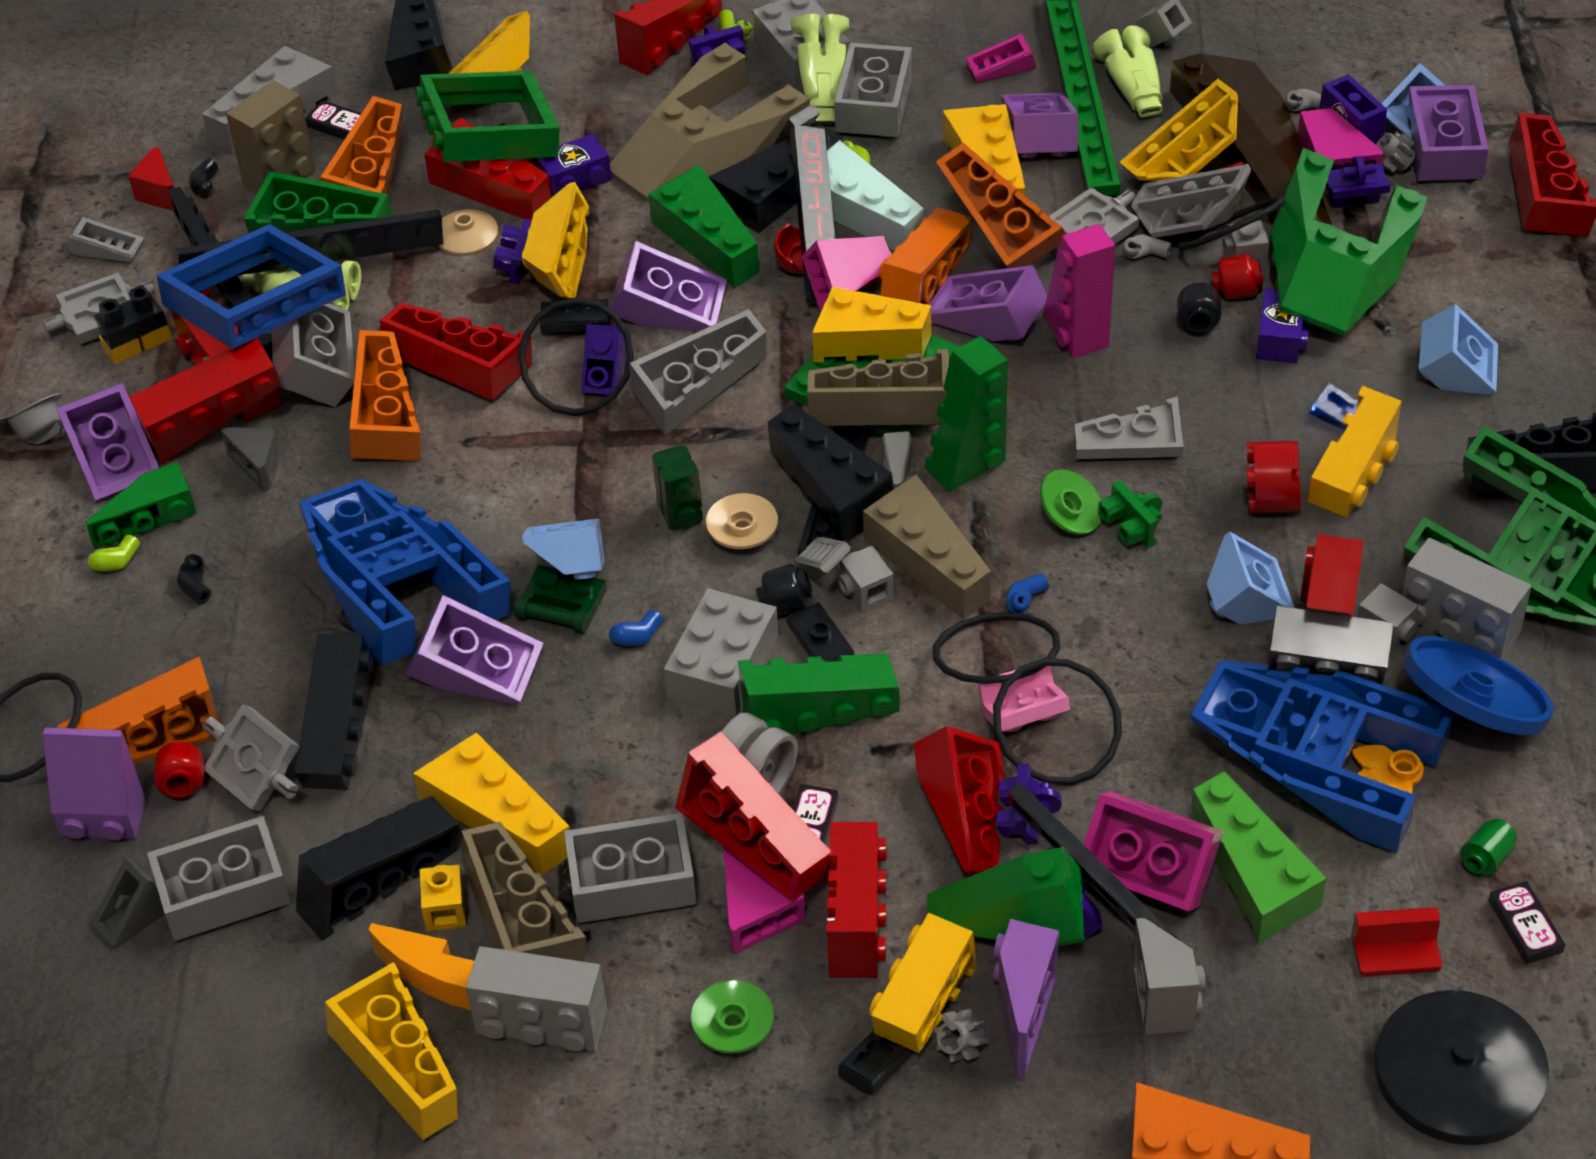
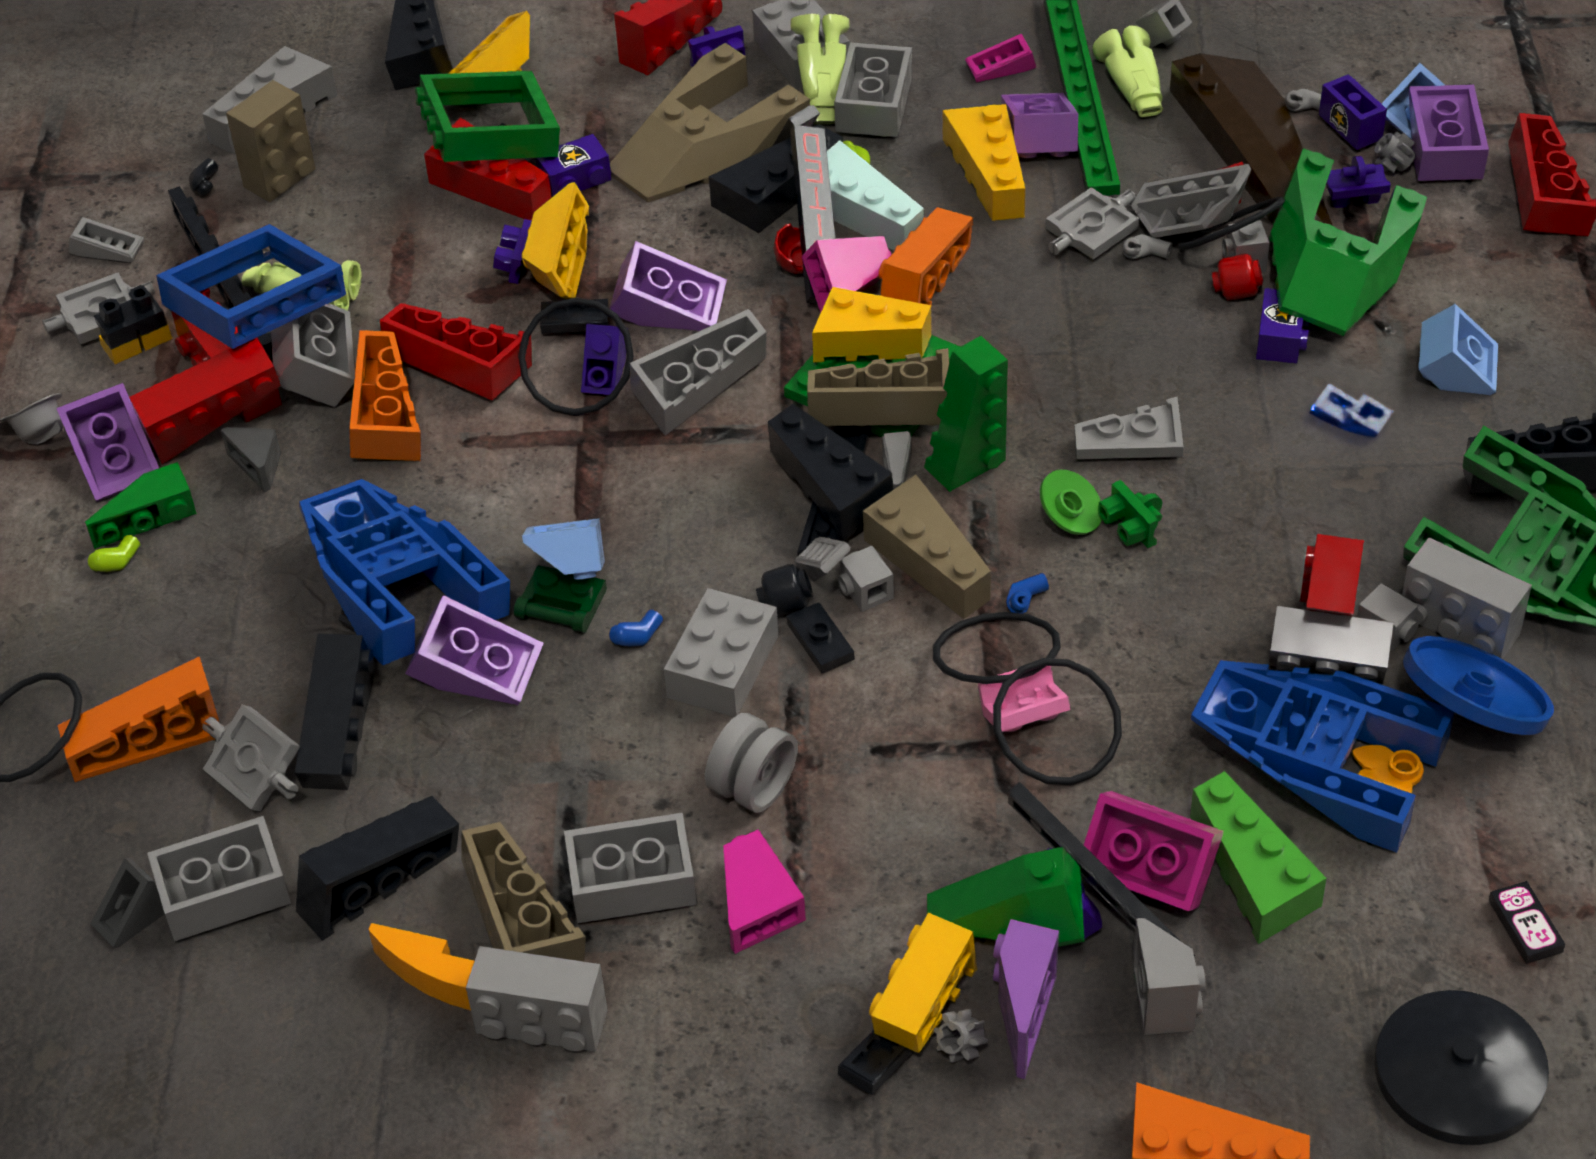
medium lavender slope [43,728,146,840] -> none
red slope [128,147,174,211] -> none
red head [154,742,204,798] -> none
black plate [176,209,443,276] -> none
black arm [177,554,212,604] -> none
green wedge [244,171,394,233] -> none
tile [305,100,361,139] -> none
orange wedge [321,96,403,194] -> none
yellow wedge [325,962,458,1140] -> none
yellow wedge [413,732,570,875] -> none
yellow brick [420,864,467,931] -> none
tan dish [437,209,499,256] -> none
green wedge [648,164,759,288] -> none
dark green brick [652,445,703,531] -> none
red wedge [675,732,831,902] -> none
bright green dish [691,980,774,1054] -> none
tan dish [706,493,778,549] -> none
lime arm [719,10,752,41] -> none
green wedge [738,653,900,734] -> none
tile [793,784,839,844] -> none
red wedge [826,822,886,978] -> none
red wedge [913,726,1005,875] -> none
medium lavender slope [929,265,1047,341] -> none
orange wedge [936,143,1066,268] -> none
dark purple hips [996,763,1062,845] -> none
dark pink wedge [1043,224,1115,359] -> none
yellow wedge [1119,79,1238,181] -> none
black head [1177,283,1222,333] -> none
light blue slope [1207,531,1295,625] -> none
red brick [1247,440,1301,514] -> none
dark pink slope [1298,108,1383,170] -> none
yellow wedge [1308,385,1402,518] -> none
red panel [1351,907,1442,977] -> none
green brick [1460,819,1517,876] -> none

